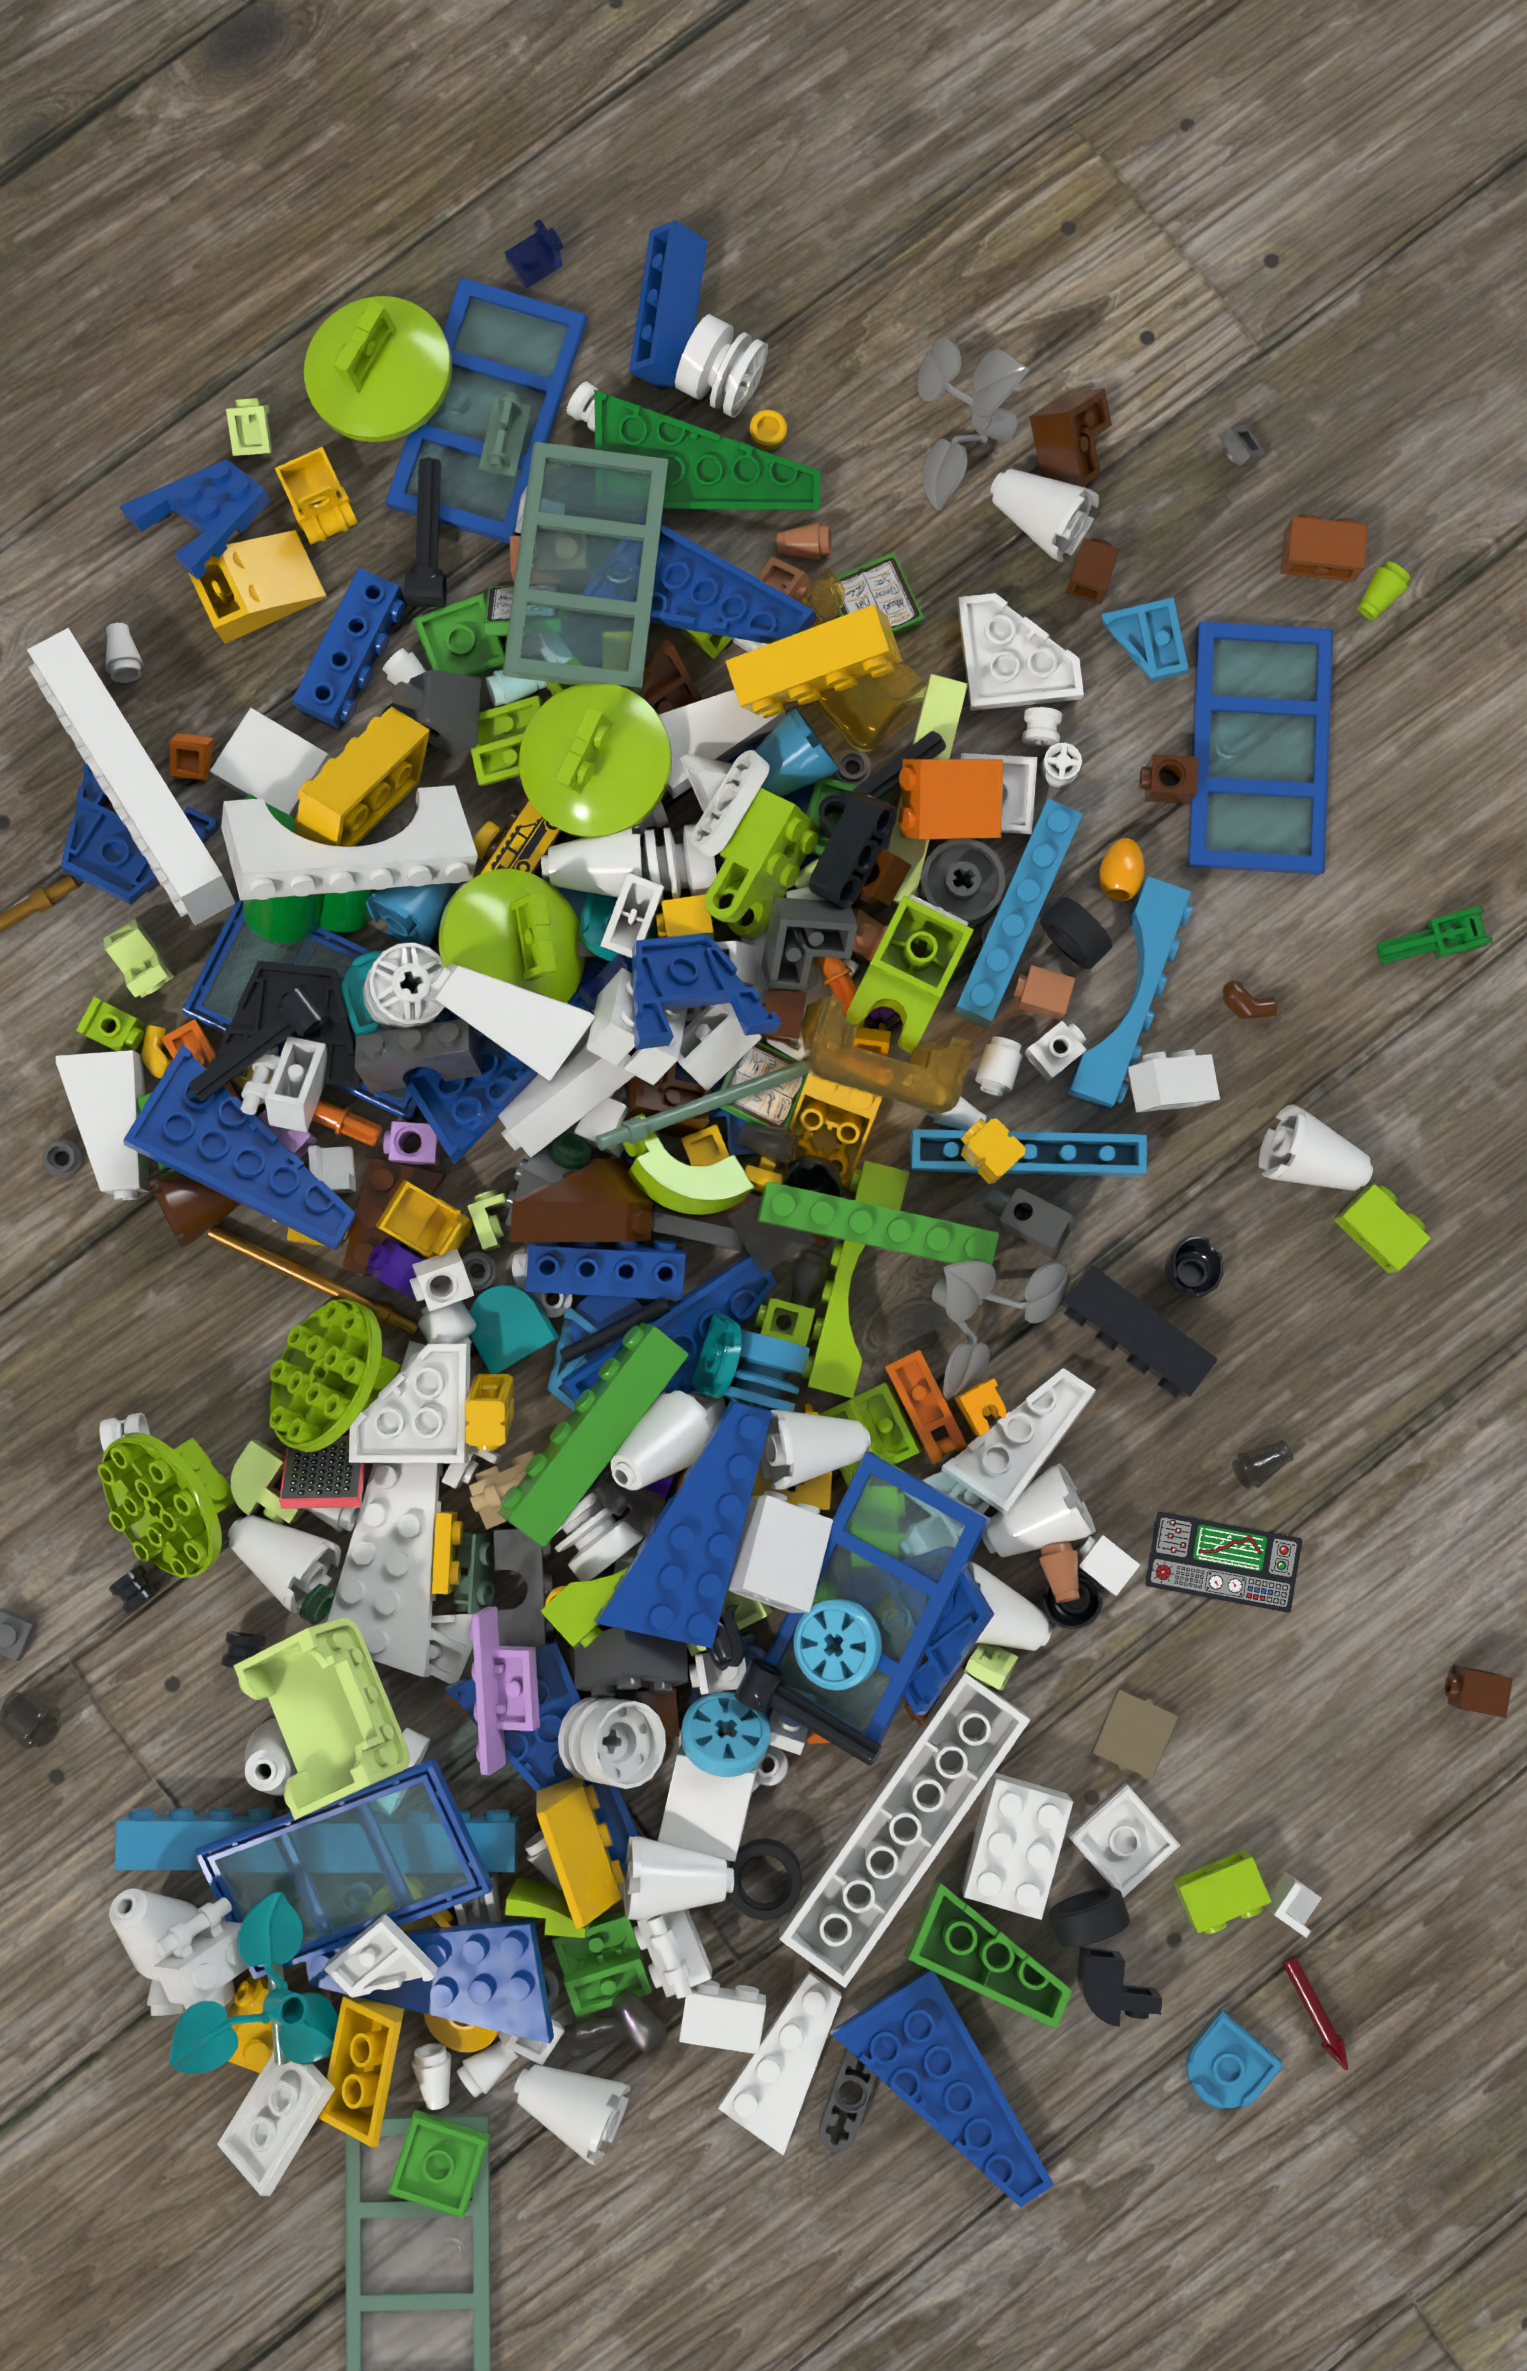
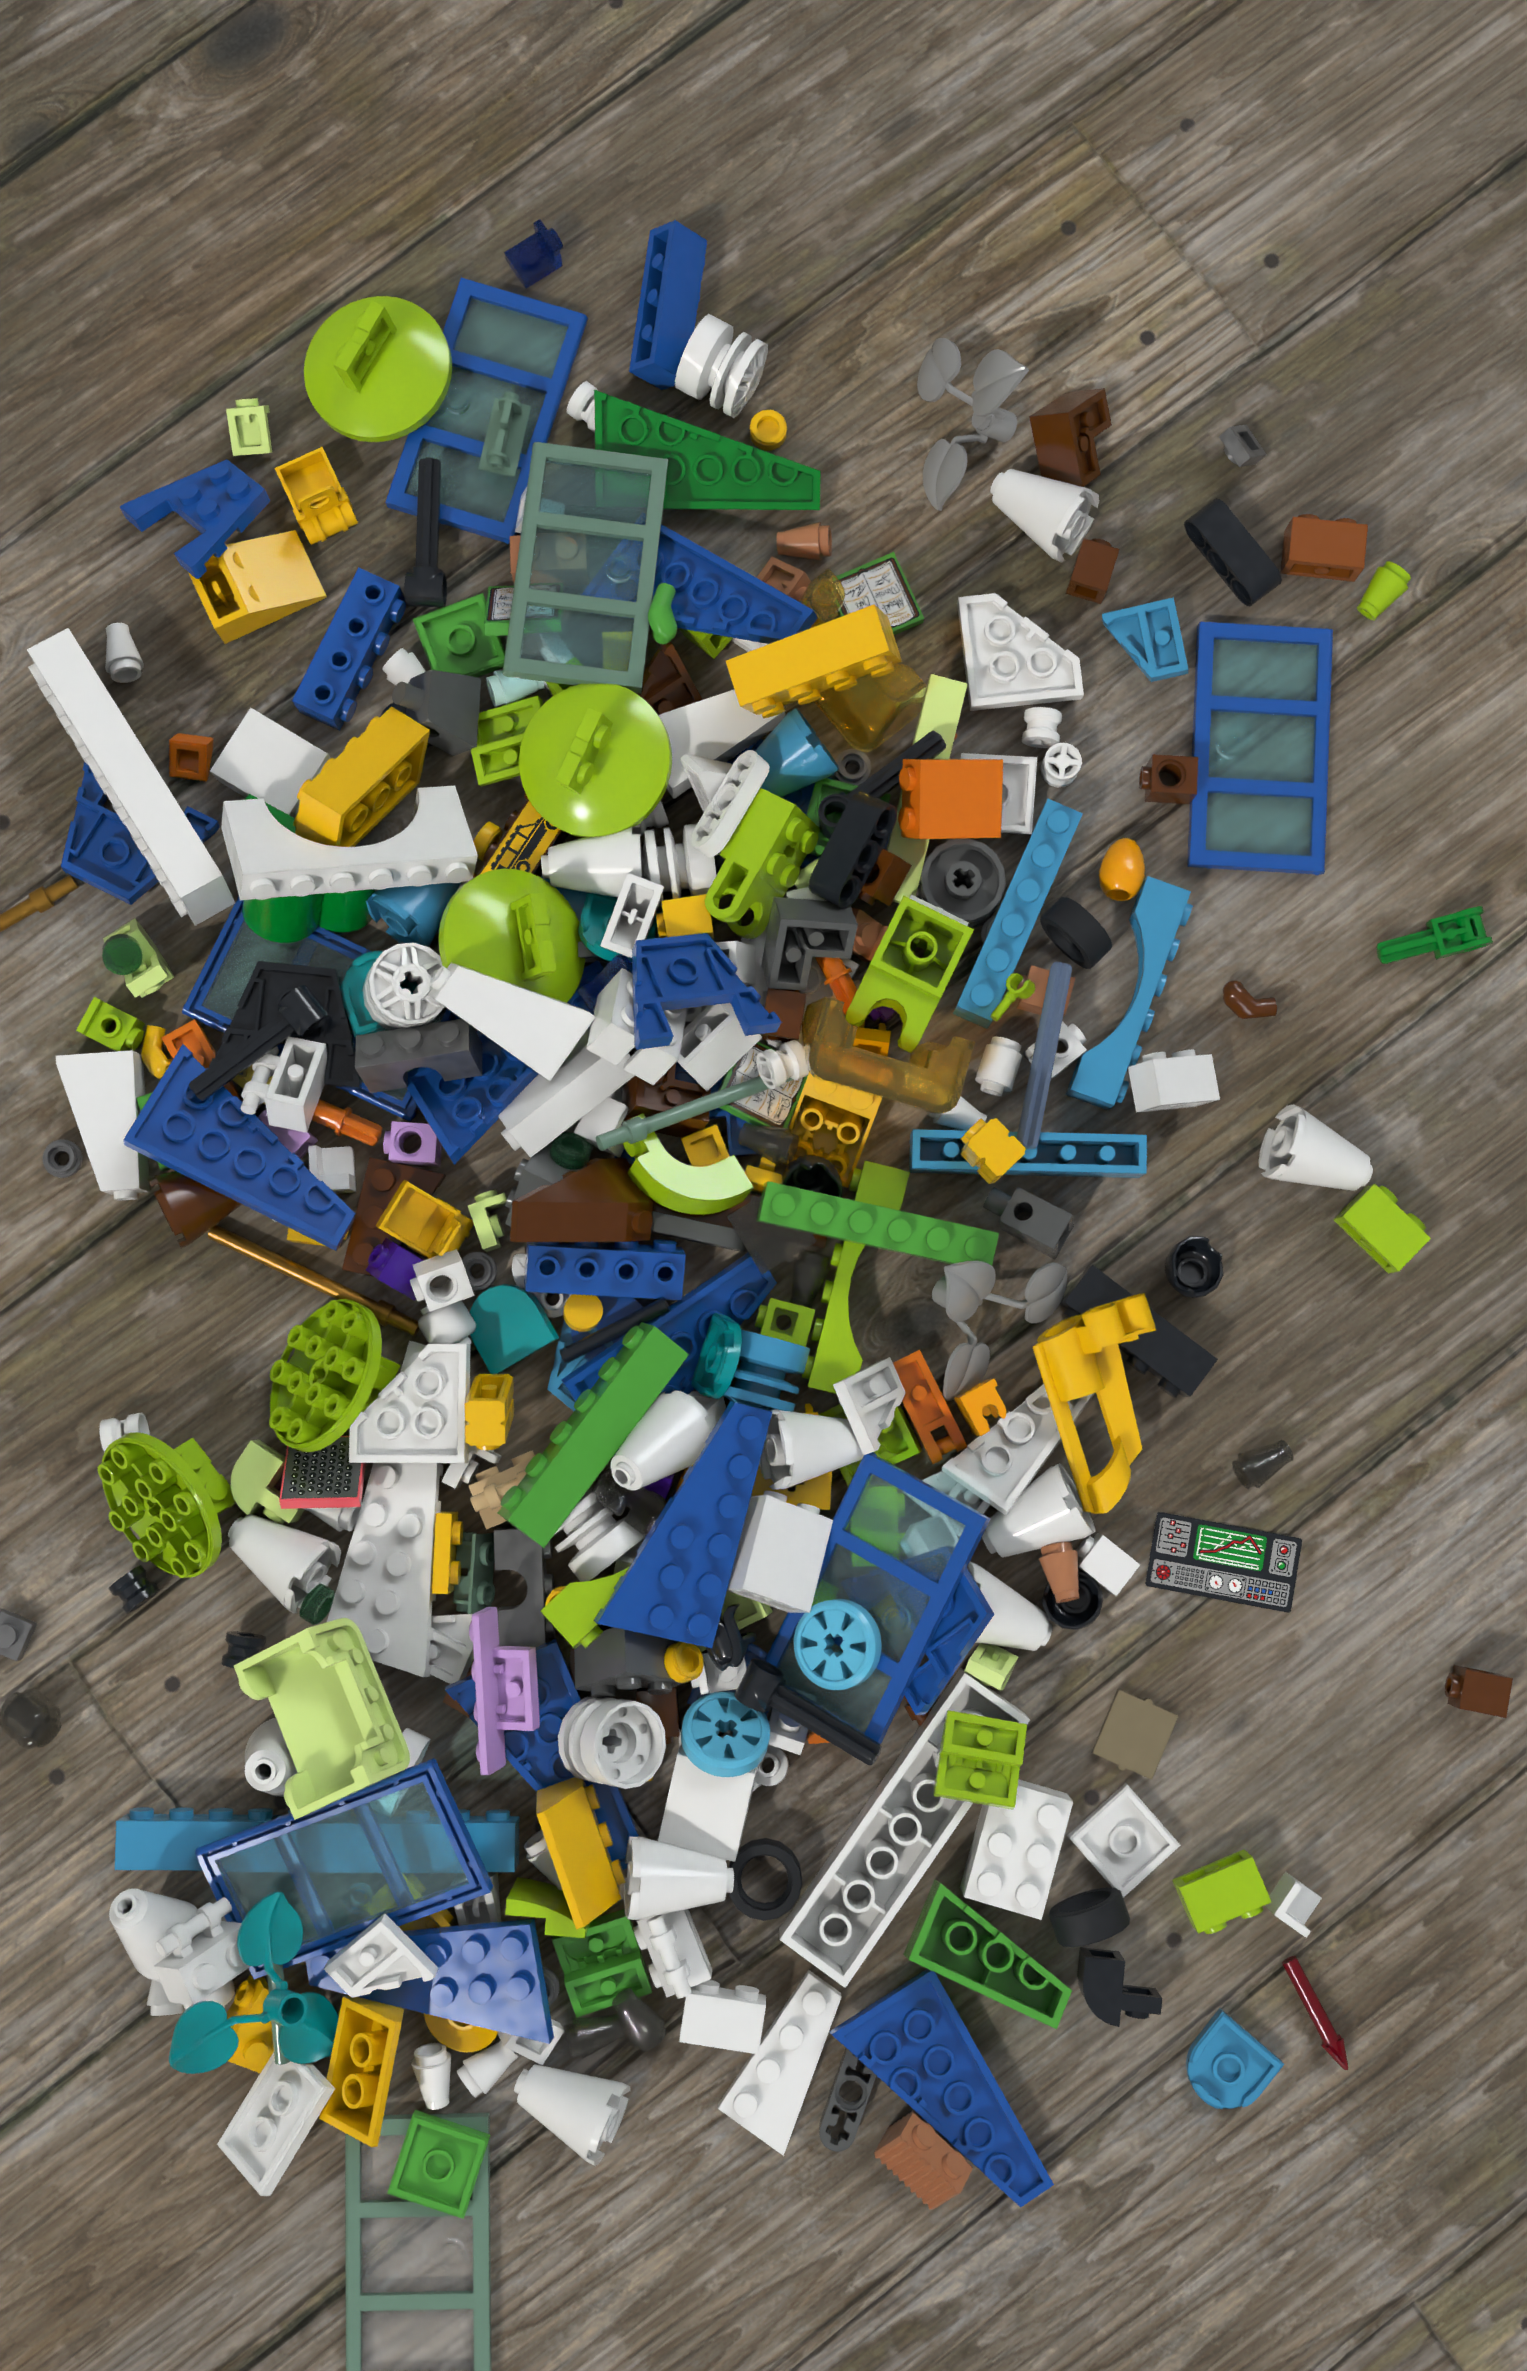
none -> clear green tile [102,934,143,975]
none -> yellow tile [563,1294,603,1332]
none -> bright green arm [647,583,677,644]
none -> yellow tile [664,1641,704,1683]
none -> white wheel [756,1040,810,1089]
none -> white wing [833,1357,906,1455]
none -> nougat brick [874,2110,973,2210]
none -> lime slope [933,1710,1027,1810]
none -> lime hand [990,973,1035,1022]
none -> sand blue axle [1017,962,1072,1149]
none -> yellow panel [1033,1293,1156,1514]
none -> black beam [1184,498,1282,607]

